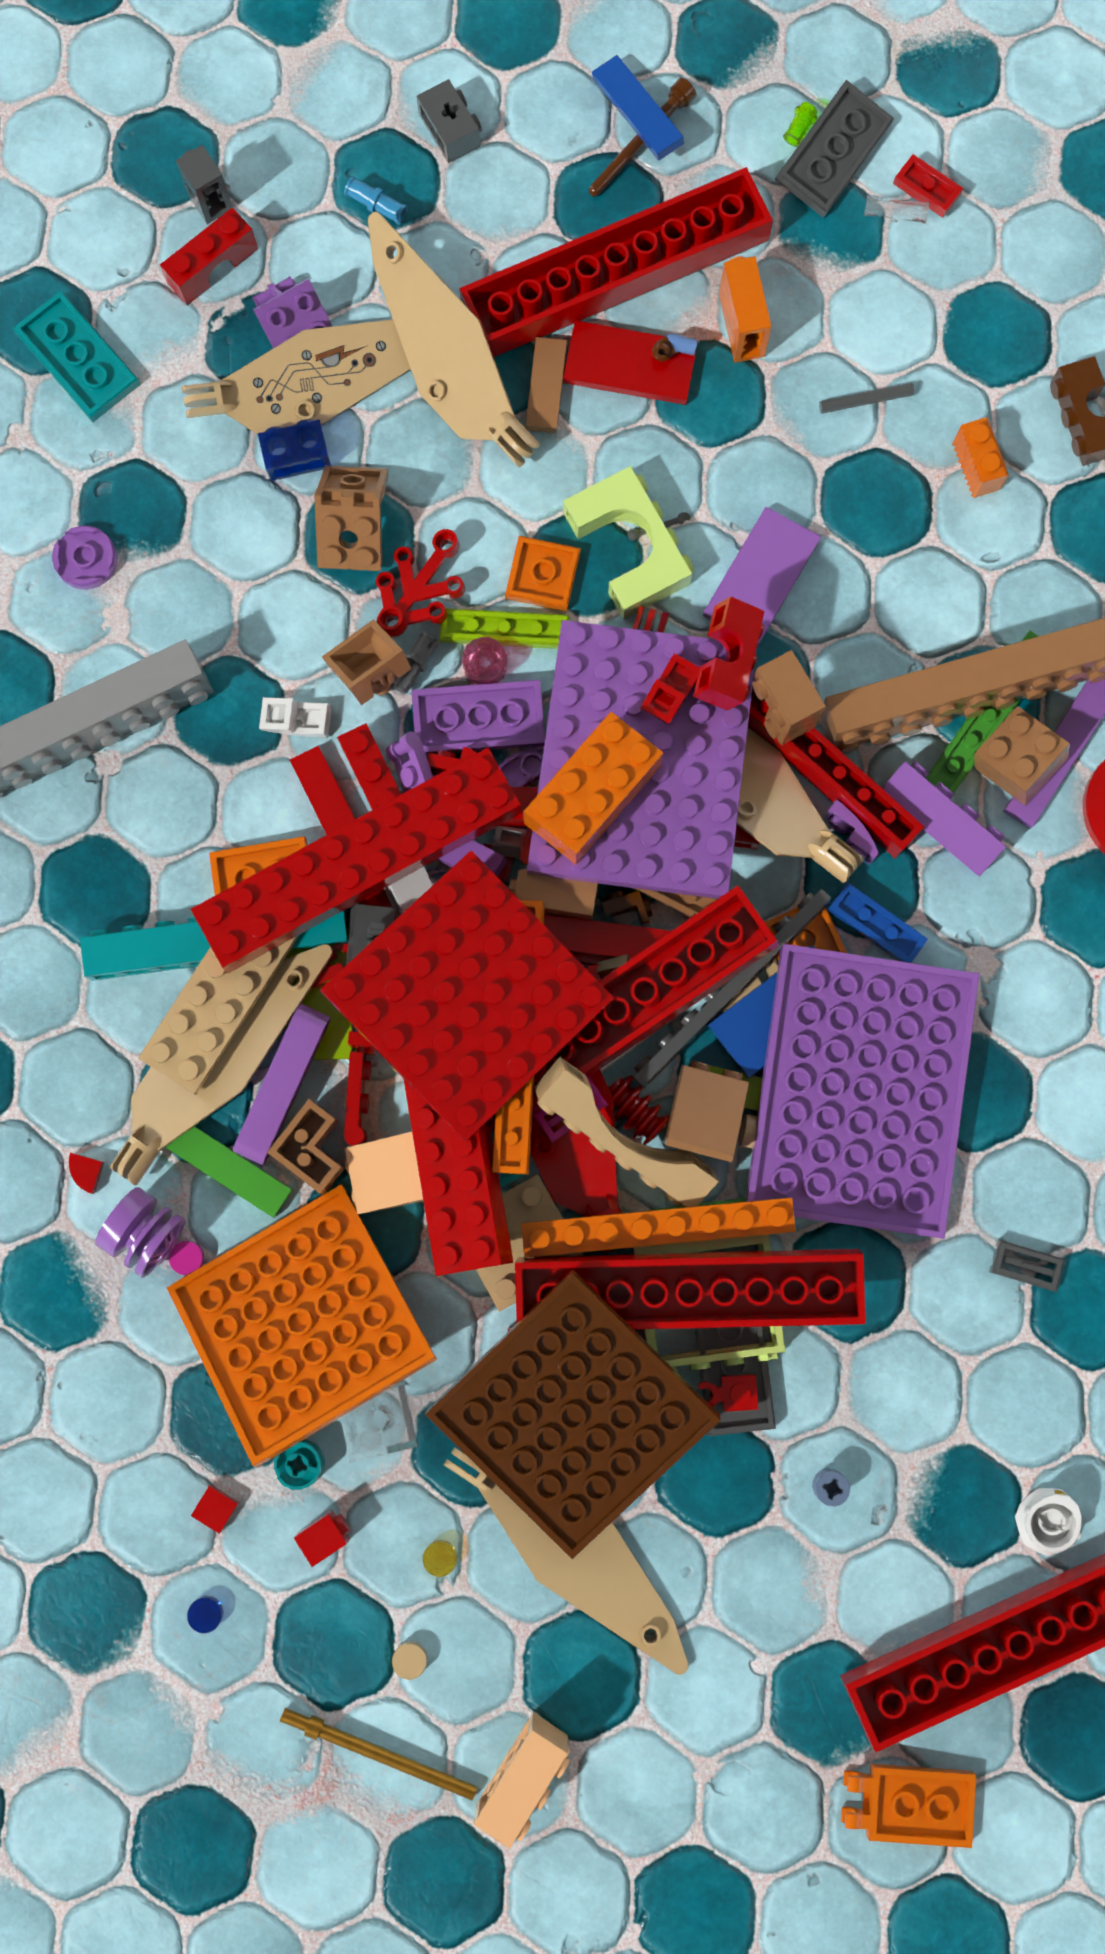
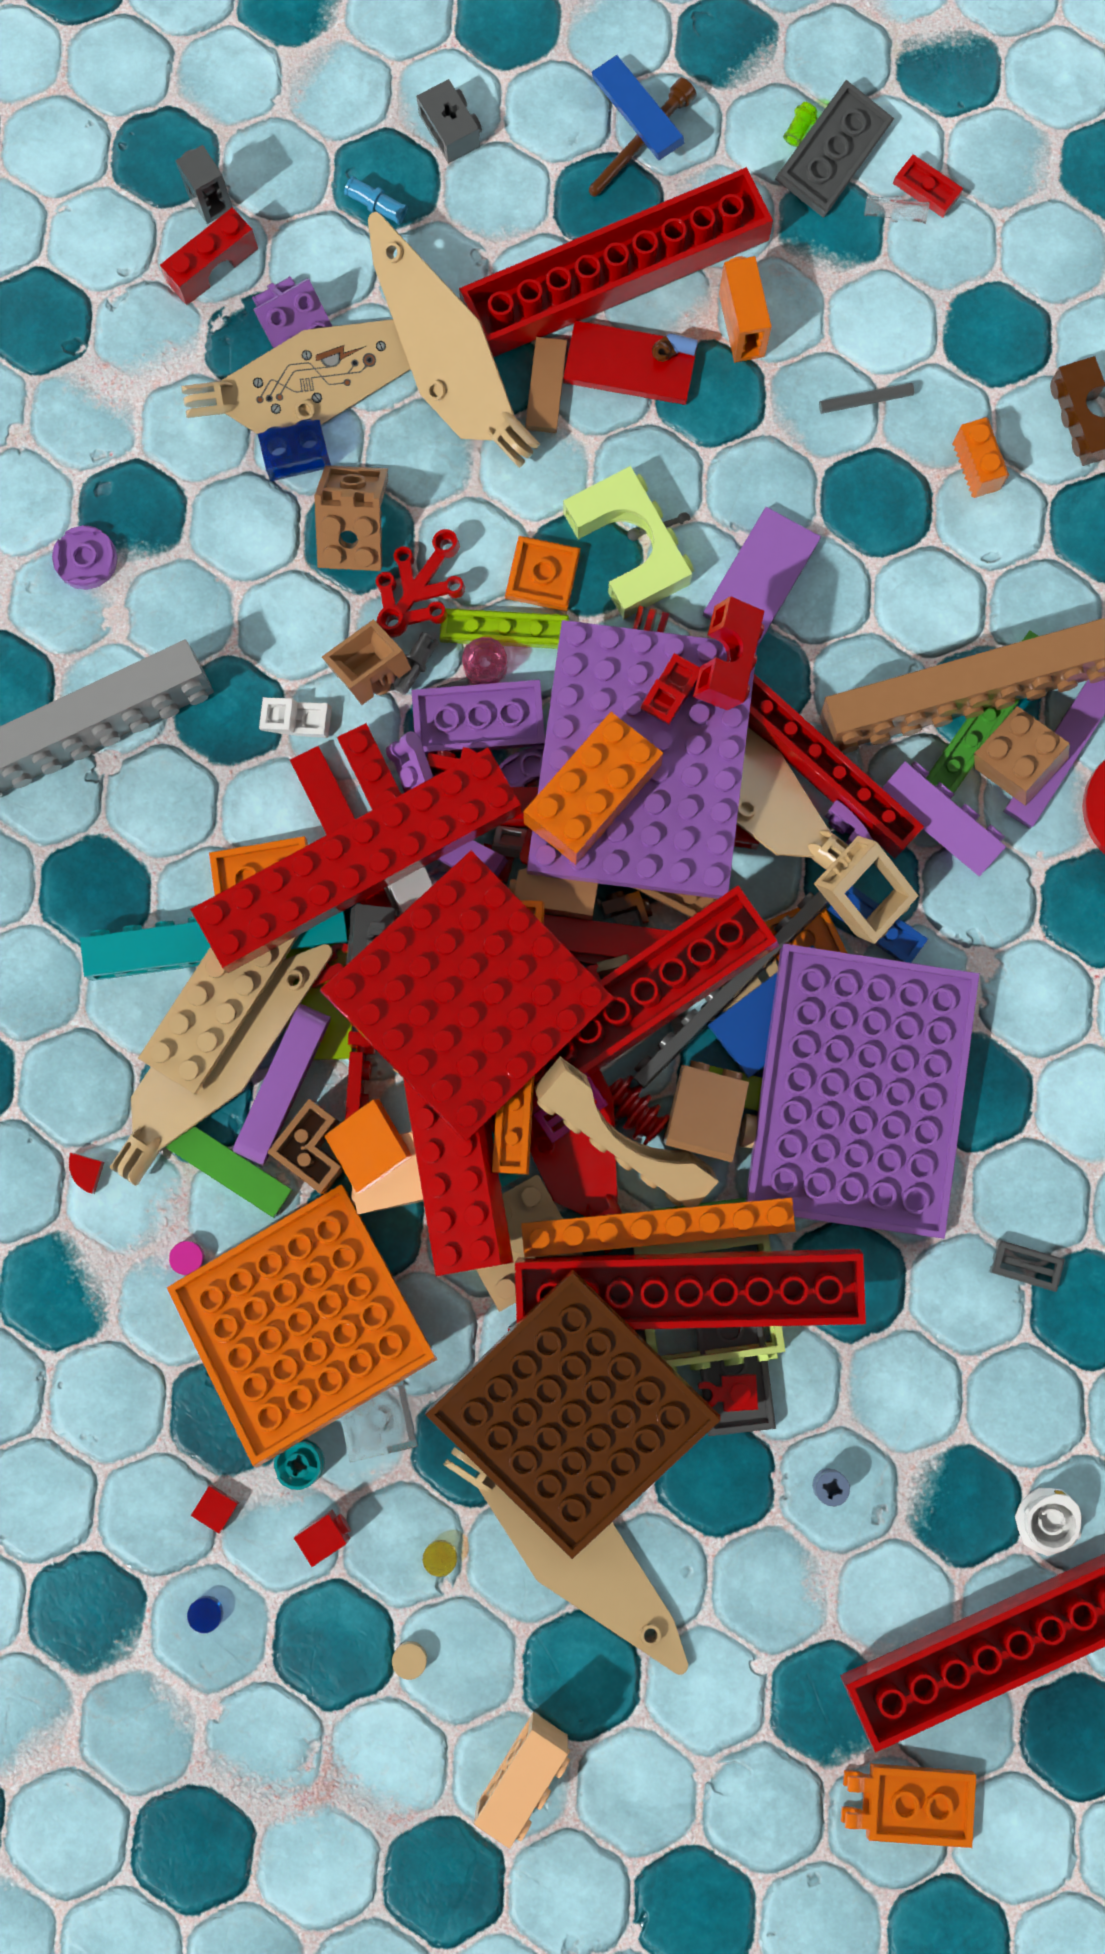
teal tile [12,290,141,423] -> none
medium lavender wheel [95,1187,186,1278] -> none
pearl gold bar [280,1708,477,1801] -> none
medium nougat brick [752,650,826,746] -> none
none -> orange tile [324,1099,412,1193]
none -> tan window [814,836,919,944]

